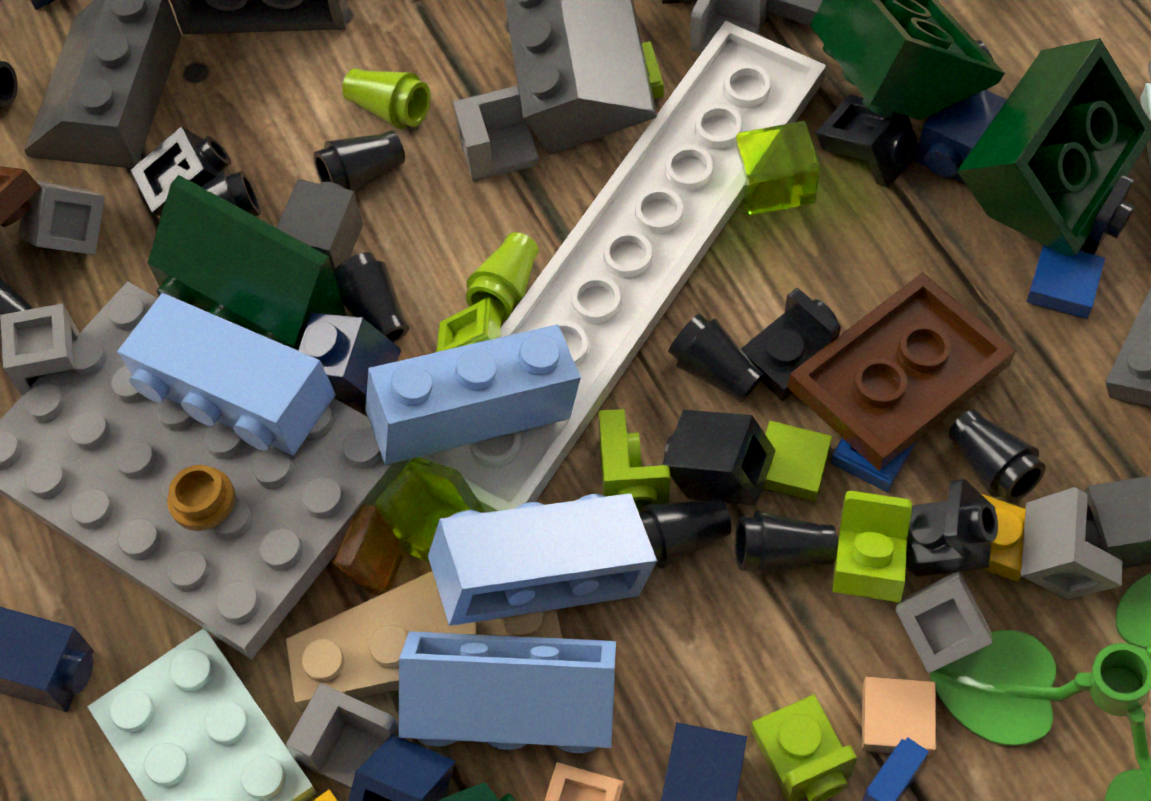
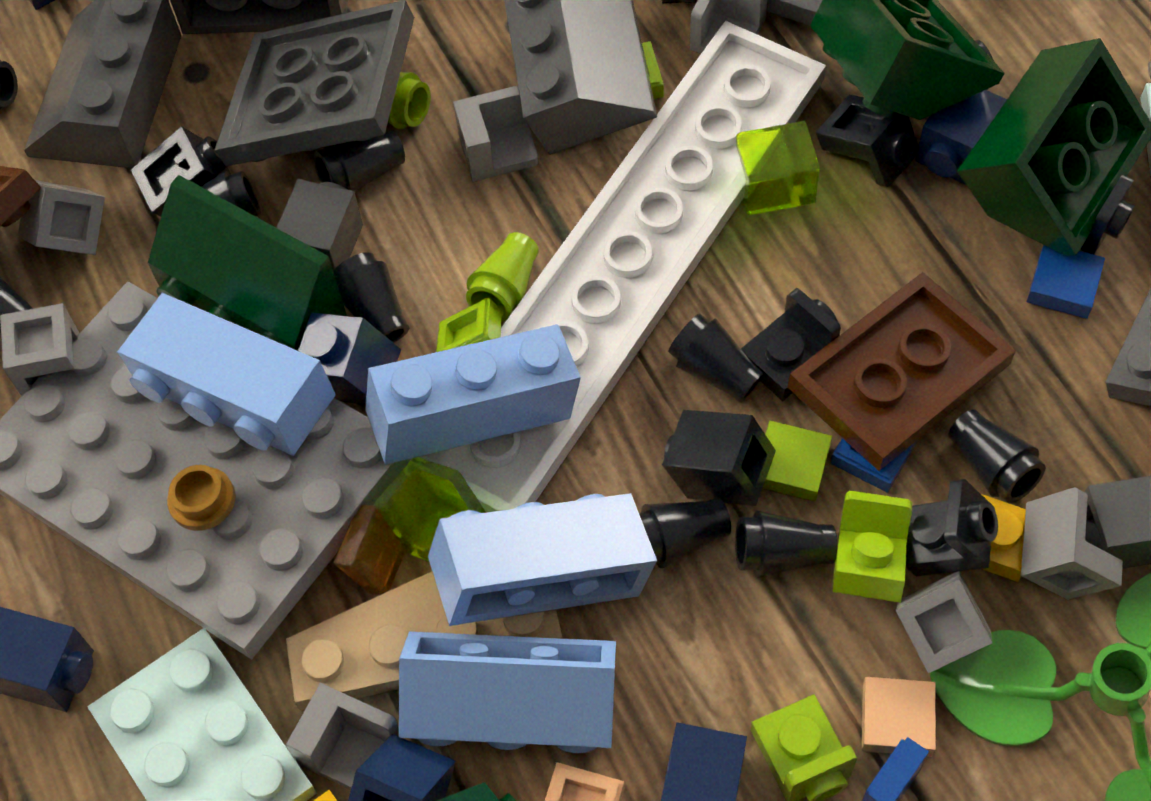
lime bracket [599,409,671,513] -> none
none -> dark grey plate [215,0,415,166]

